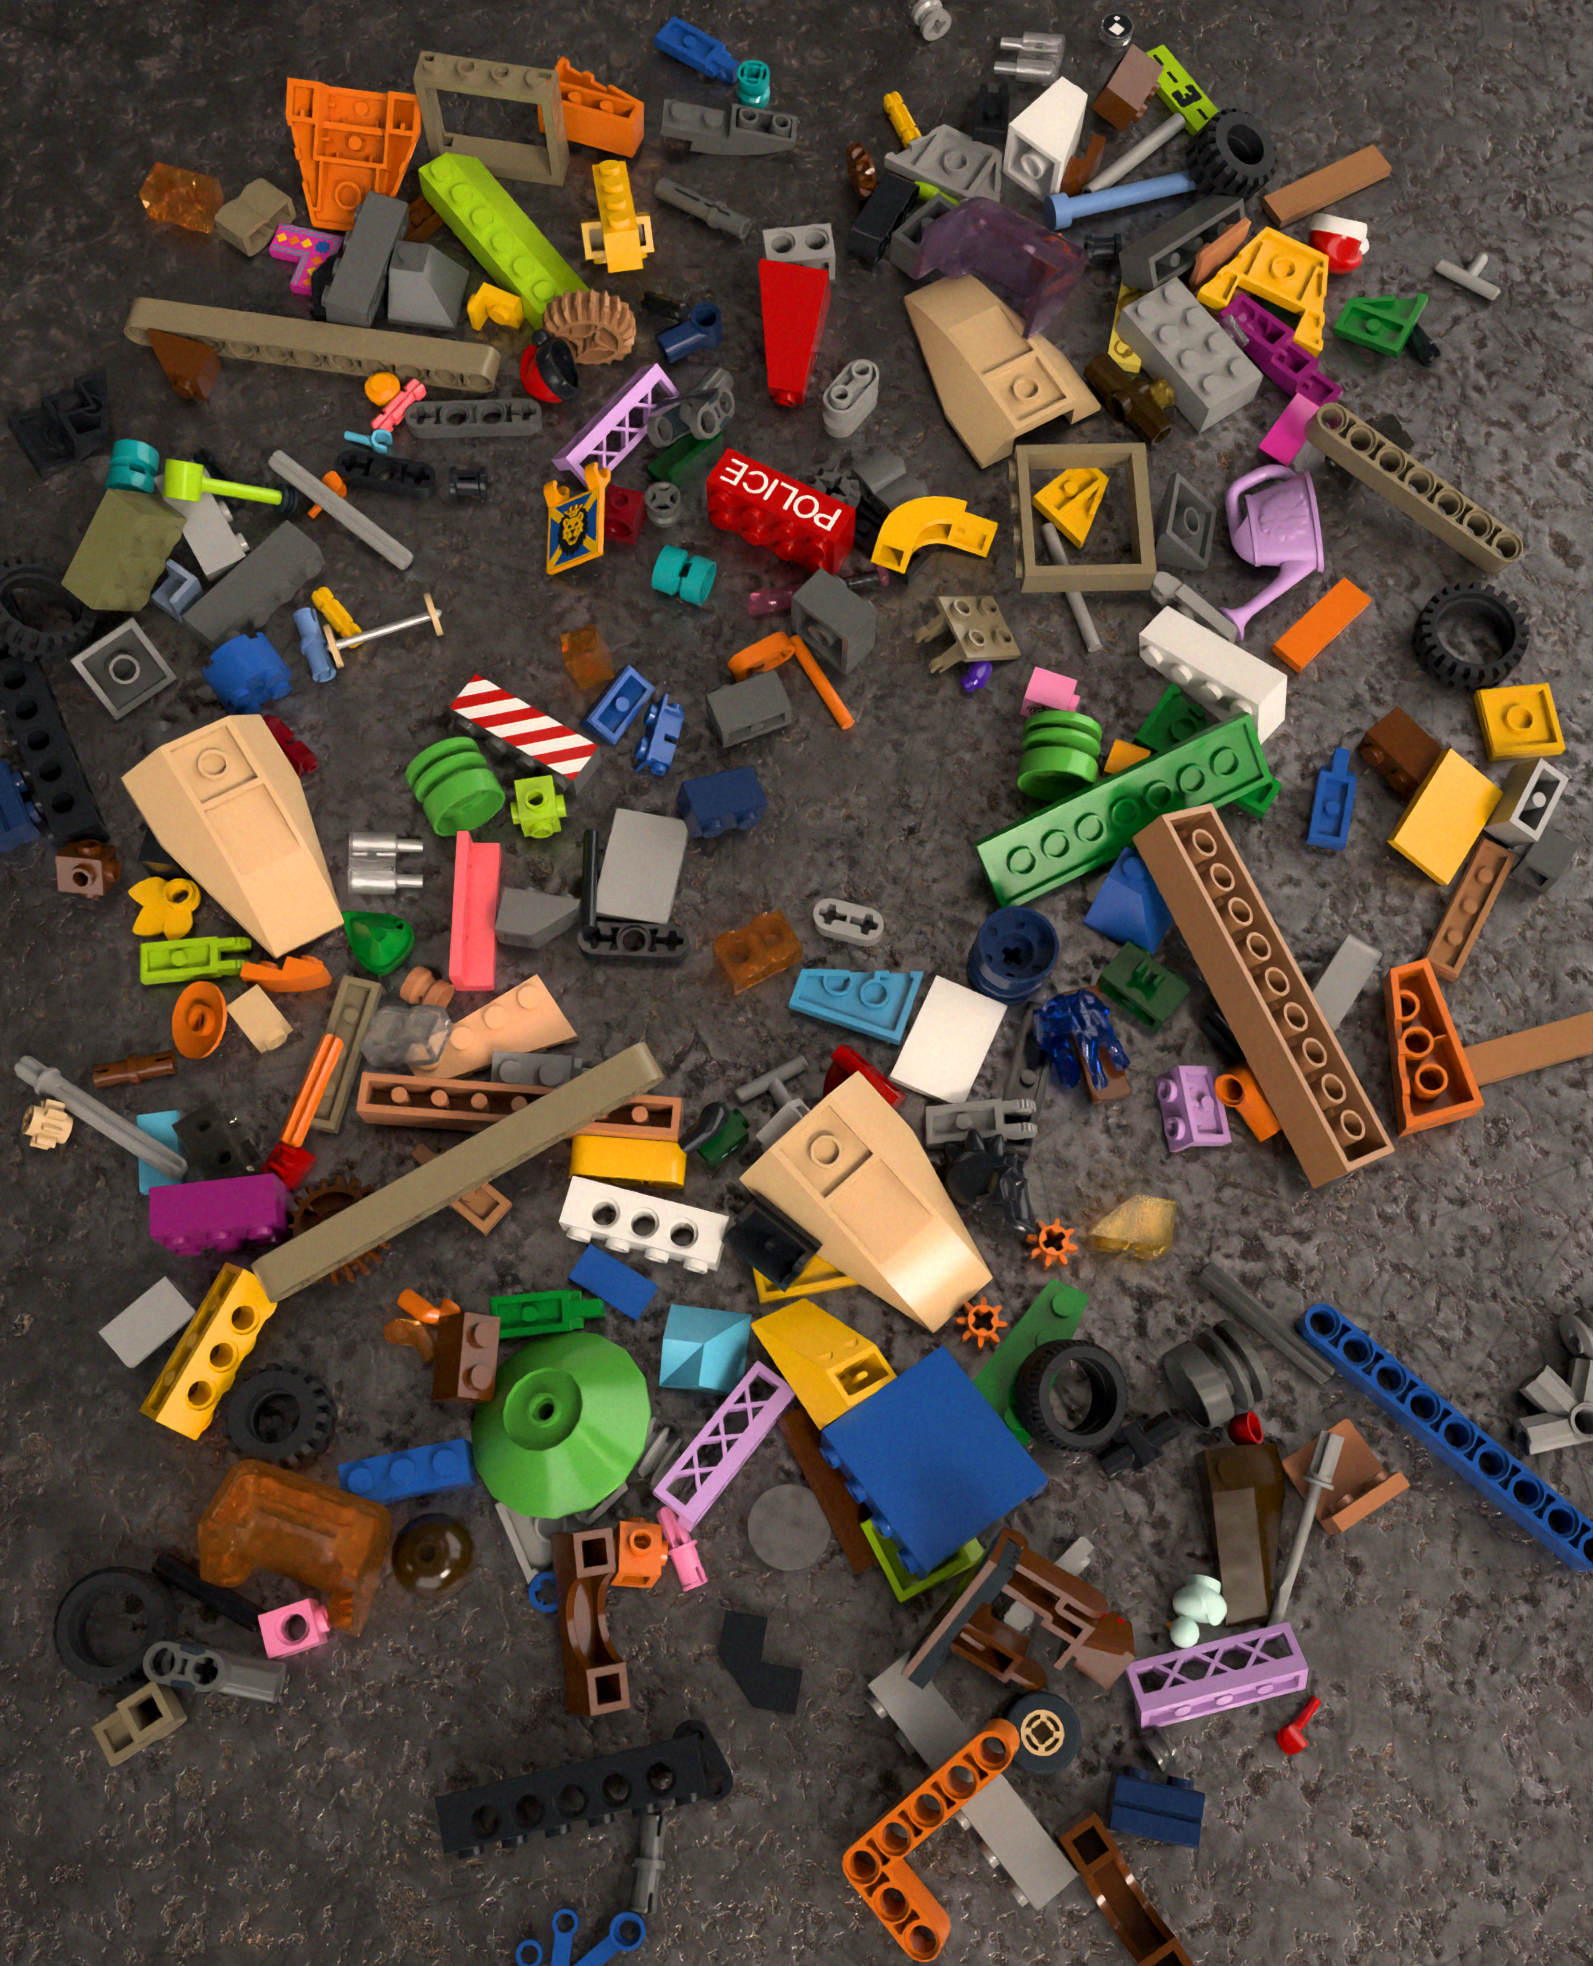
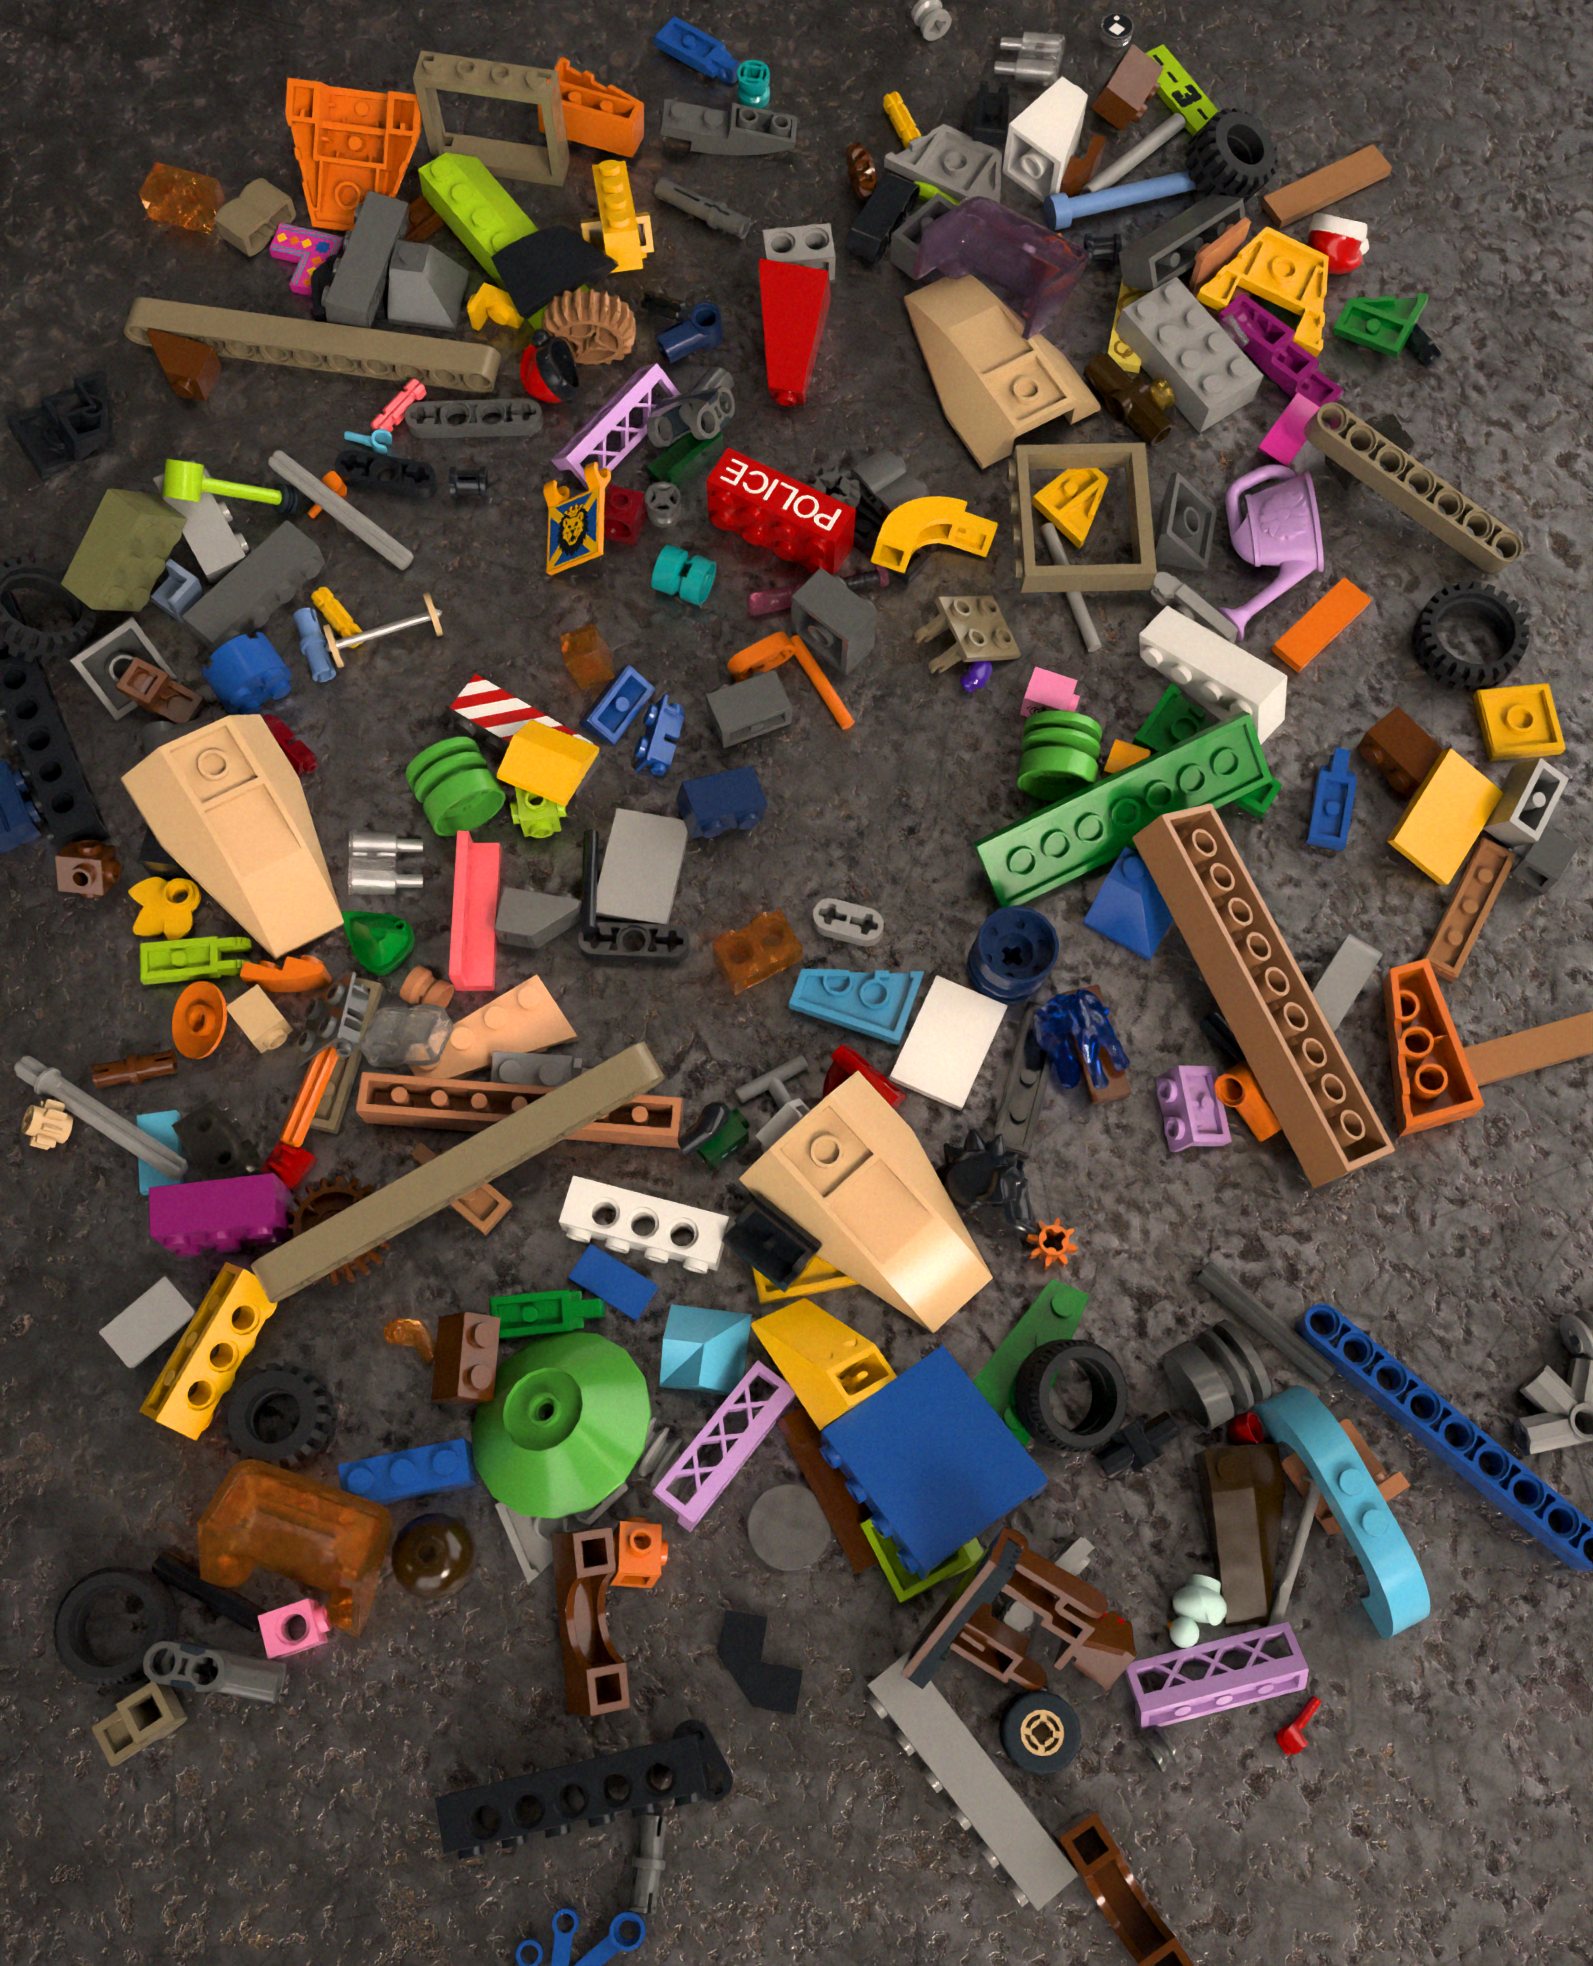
teal wheel [104,439,160,494] -> none
black axle [193,448,246,508] -> none
light orange plate [365,372,401,407] -> none
orange arm [397,1289,461,1326] -> none
blue bush [528,1572,558,1613] -> none
yellow beam [568,1135,687,1189] -> none
bright pink axle [656,1506,708,1592] -> none
light grey brick [822,359,879,438] -> none
orange beam [842,1718,1020,1962] -> none
light grey hinge [924,1098,1038,1149] -> none
orange gear [955,1296,1008,1351] -> none
clear yellow slope [1085,1194,1177,1260] -> none
dark green brick [1096,941,1191,1034] -> none
dark blue brick [1103,1765,1205,1849] -> none
light grey piece [1434,252,1500,301] -> none
none -> reddish brown slope [116,657,206,725]
none -> dark grey hinge [295,972,369,1068]
none -> black slope [491,225,619,319]
none -> yellow slope [497,720,599,807]
none -> medium azure arch [1254,1385,1431,1639]

